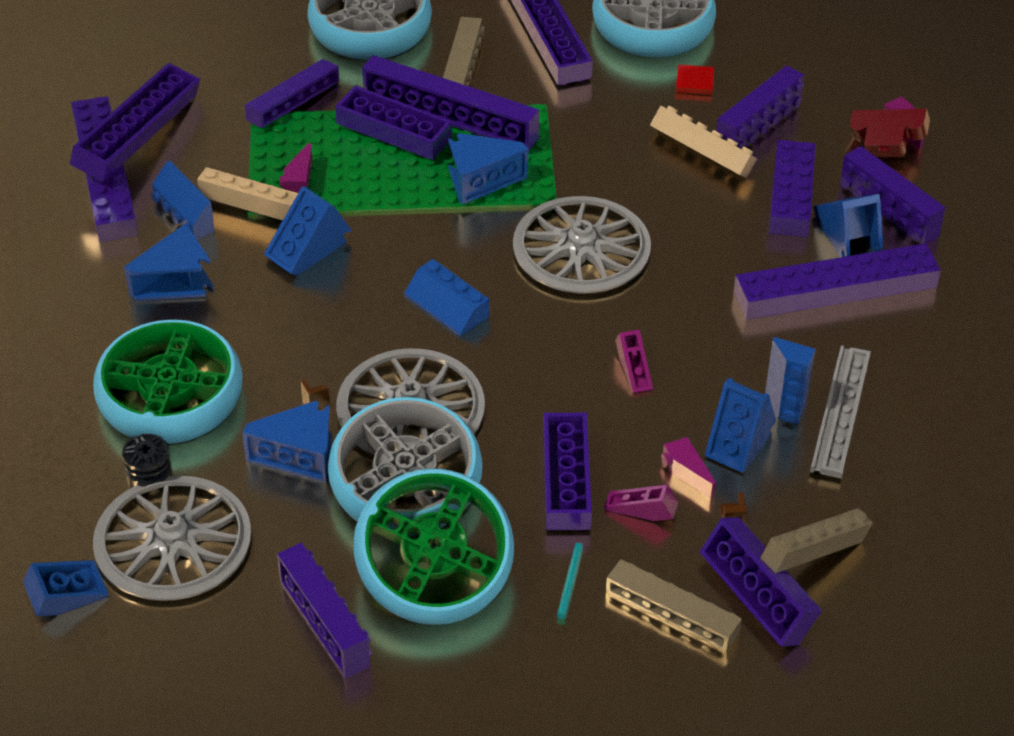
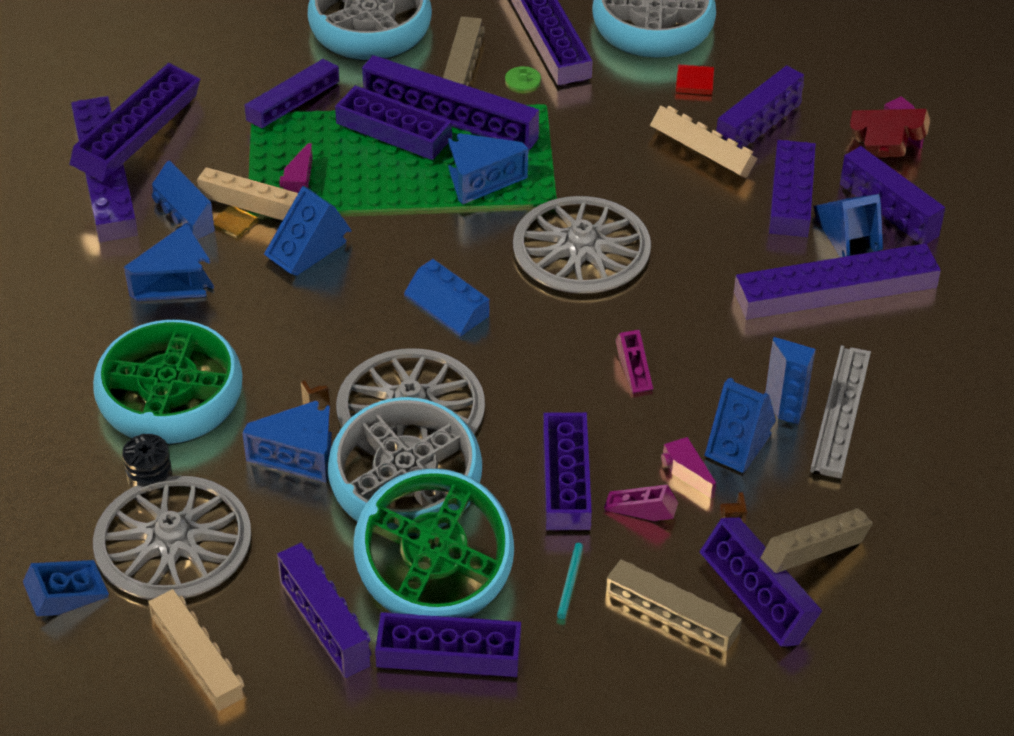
none -> tan brick [148,589,244,711]
none -> clear yellow piece [213,205,258,239]
none -> dark purple brick [375,612,521,677]
none -> bright green piece [505,66,541,91]

